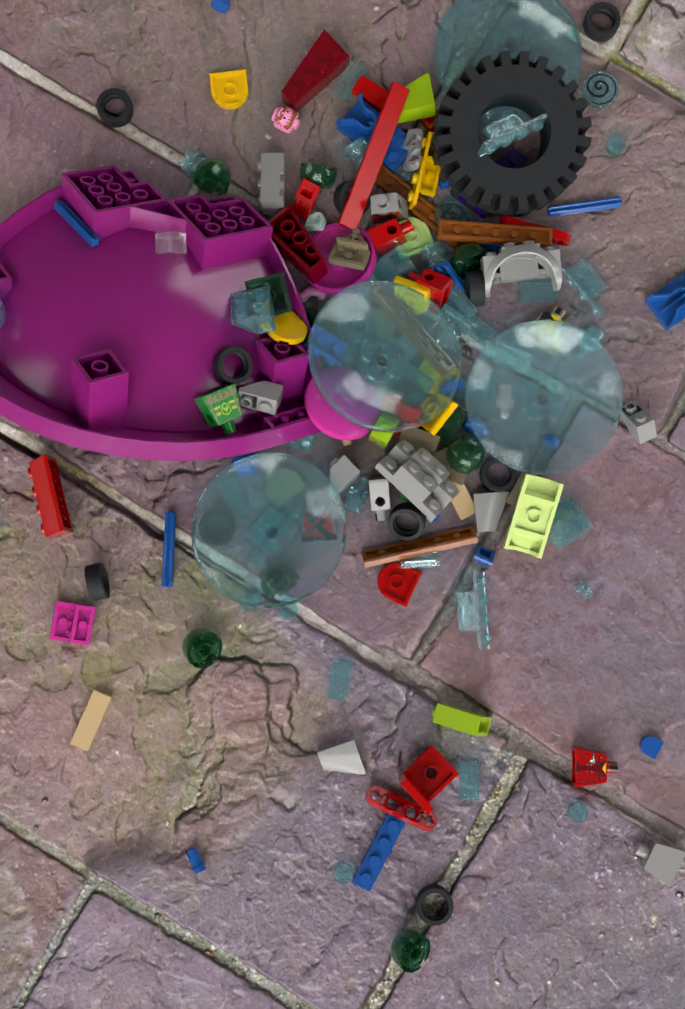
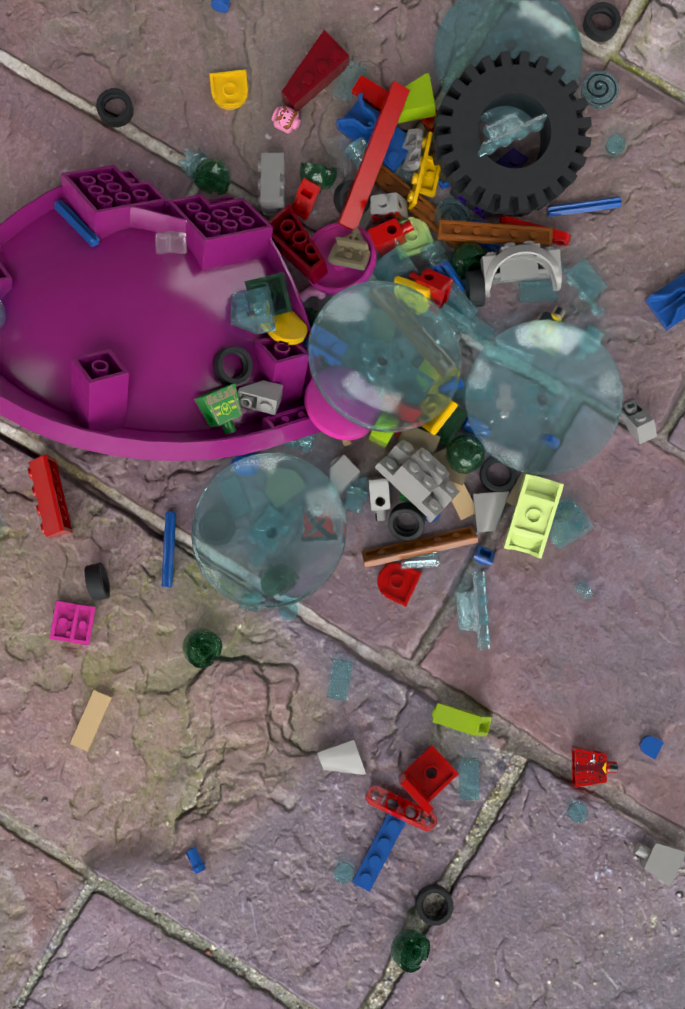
light aqua tile [304,212,326,231] -> none

